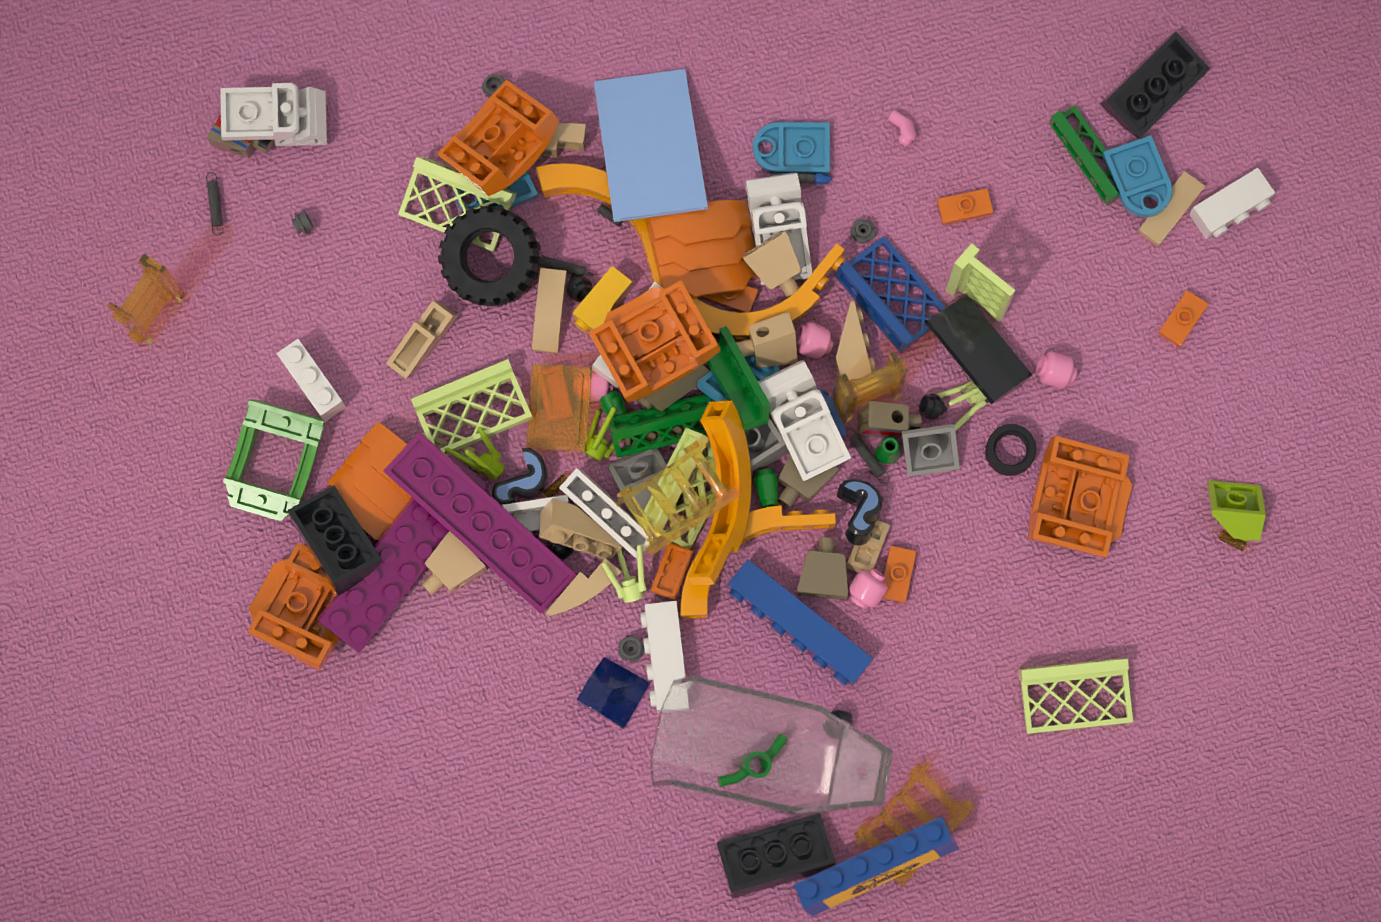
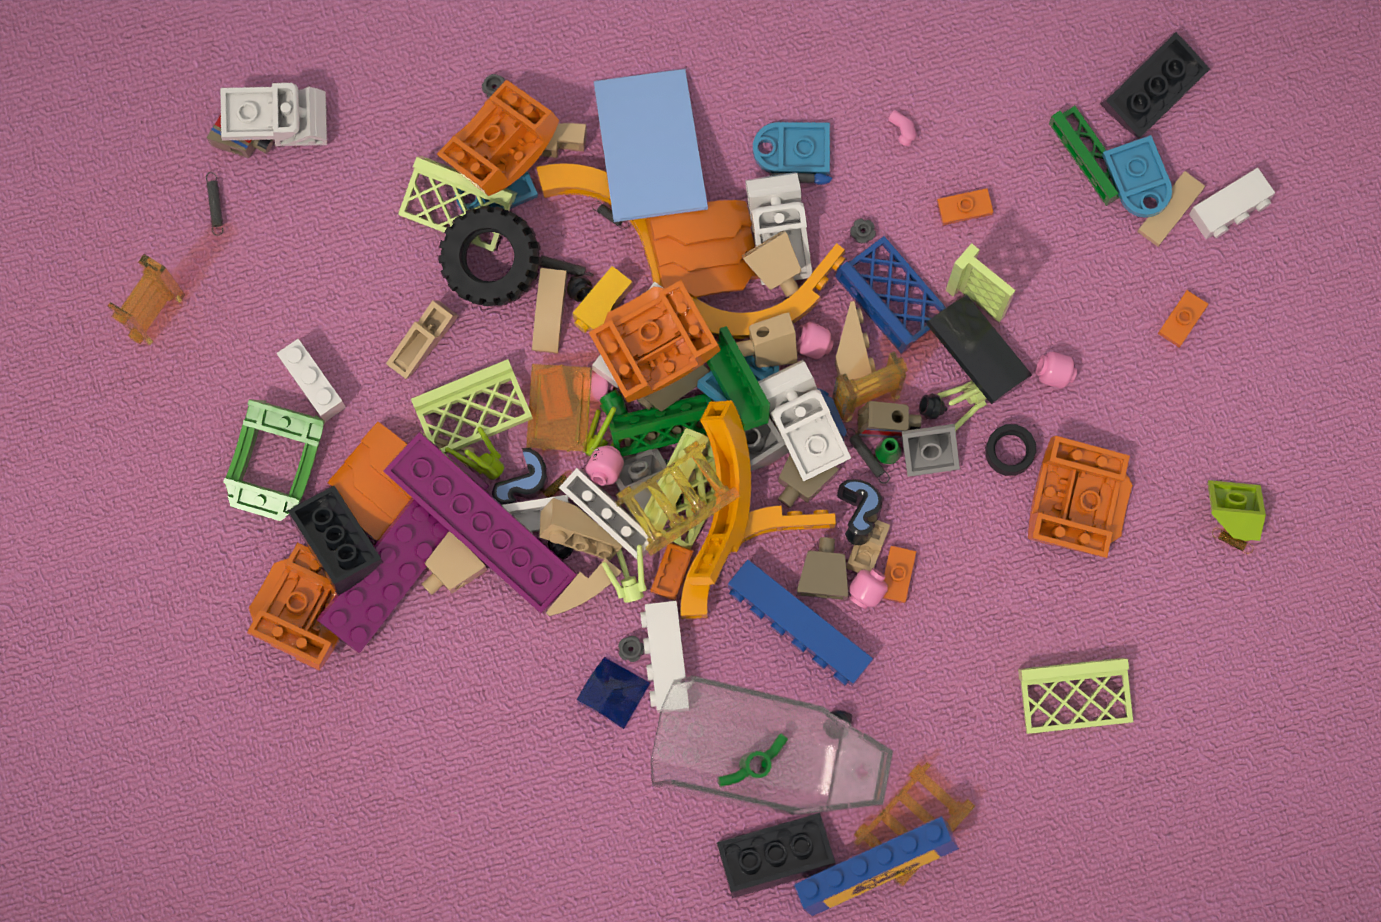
dark grey plate [292,211,314,235] -> none
orange plate [701,286,758,313] -> none
green cone [753,469,779,508] -> none
none -> bright pink head [586,446,624,486]

